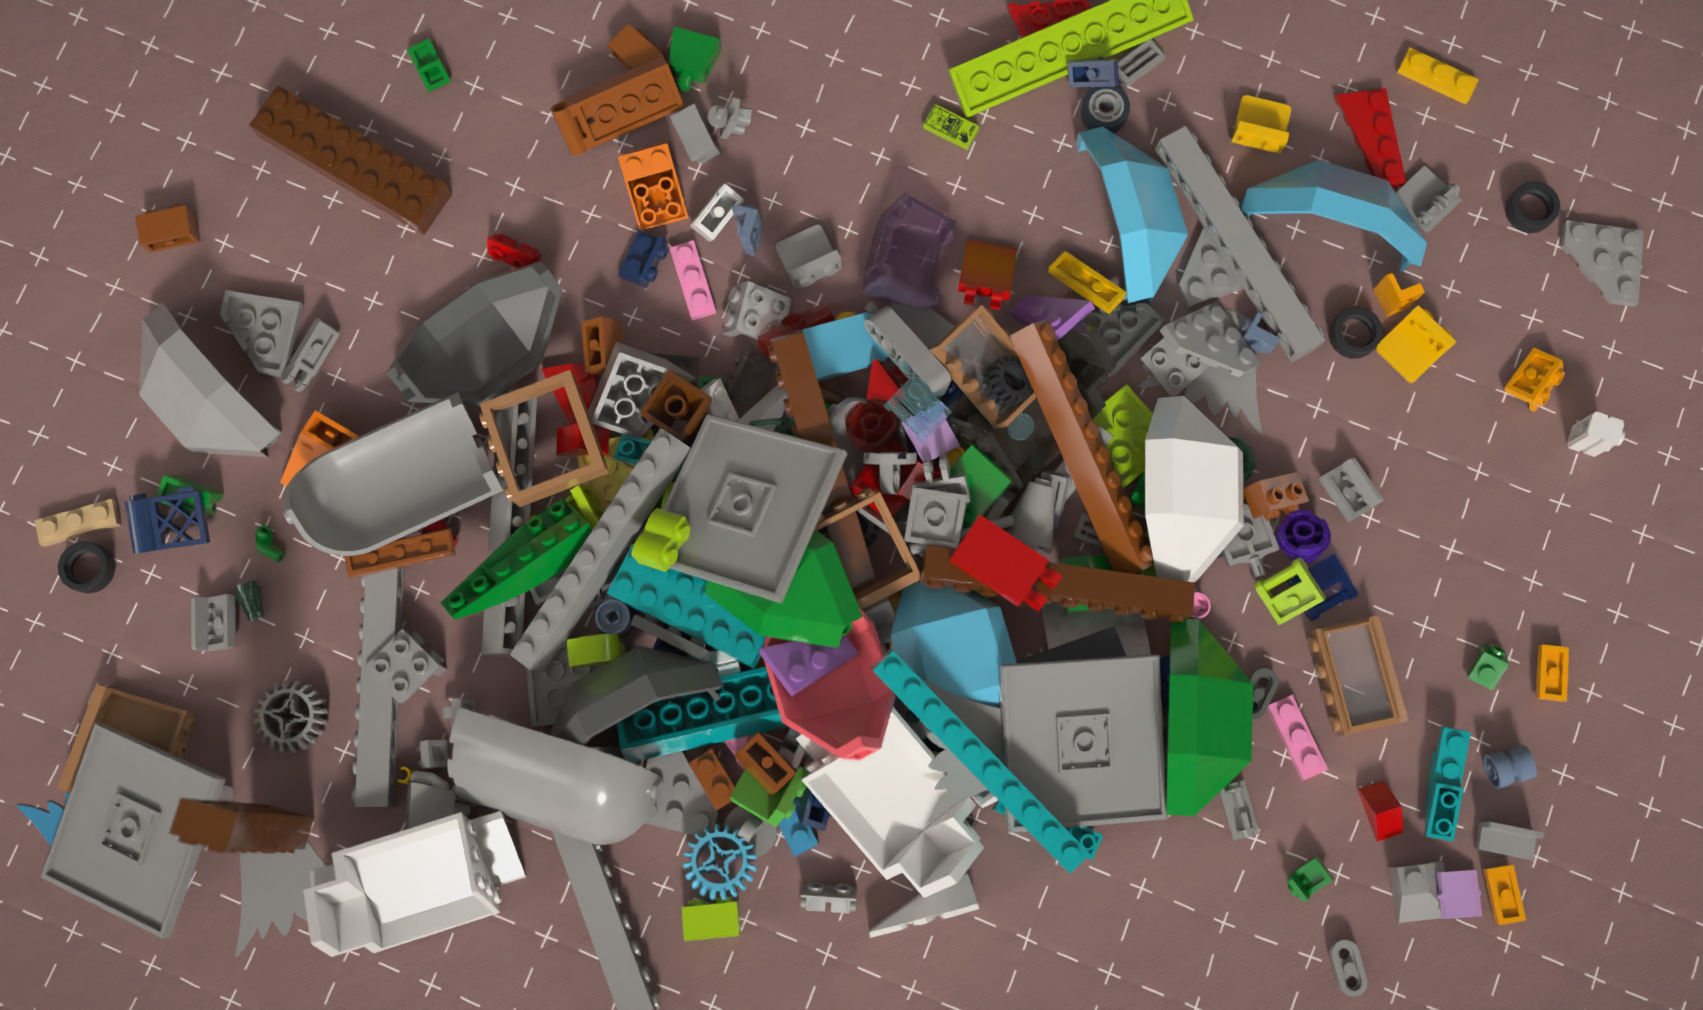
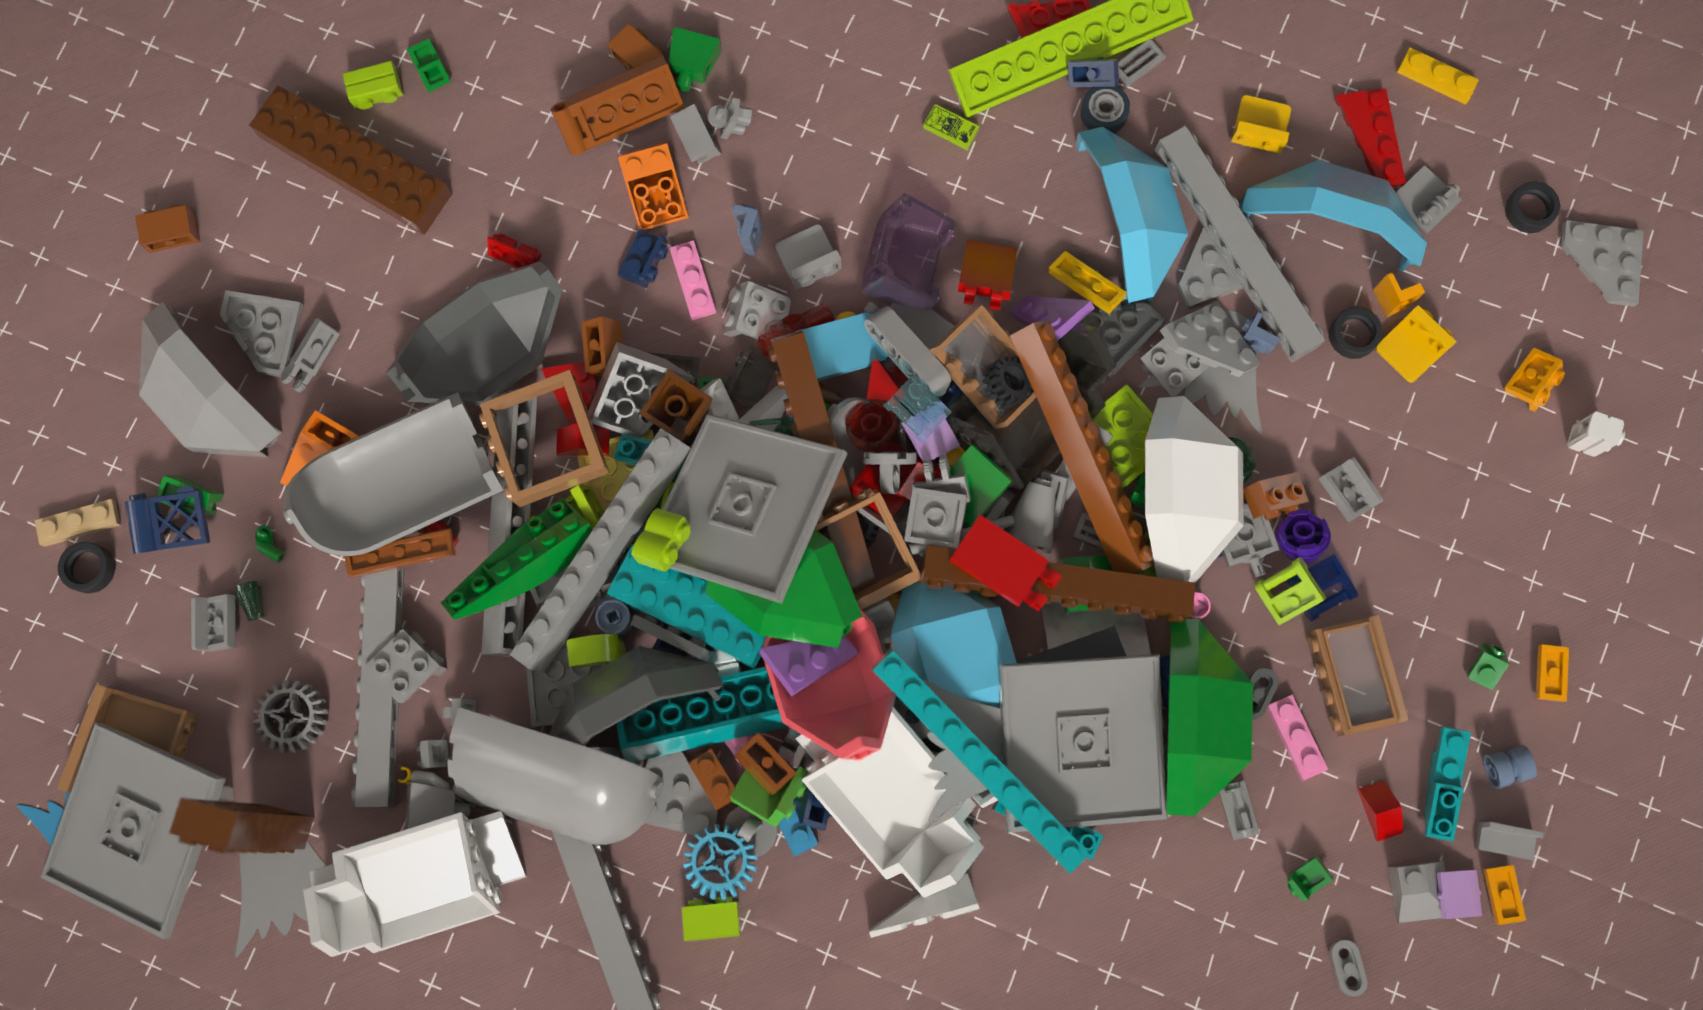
white brick [690,184,744,242] -> none
light grey hinge [801,881,857,914] -> none
clear light blue tile [1007,413,1035,440] -> none
none -> lime brick [342,60,404,109]

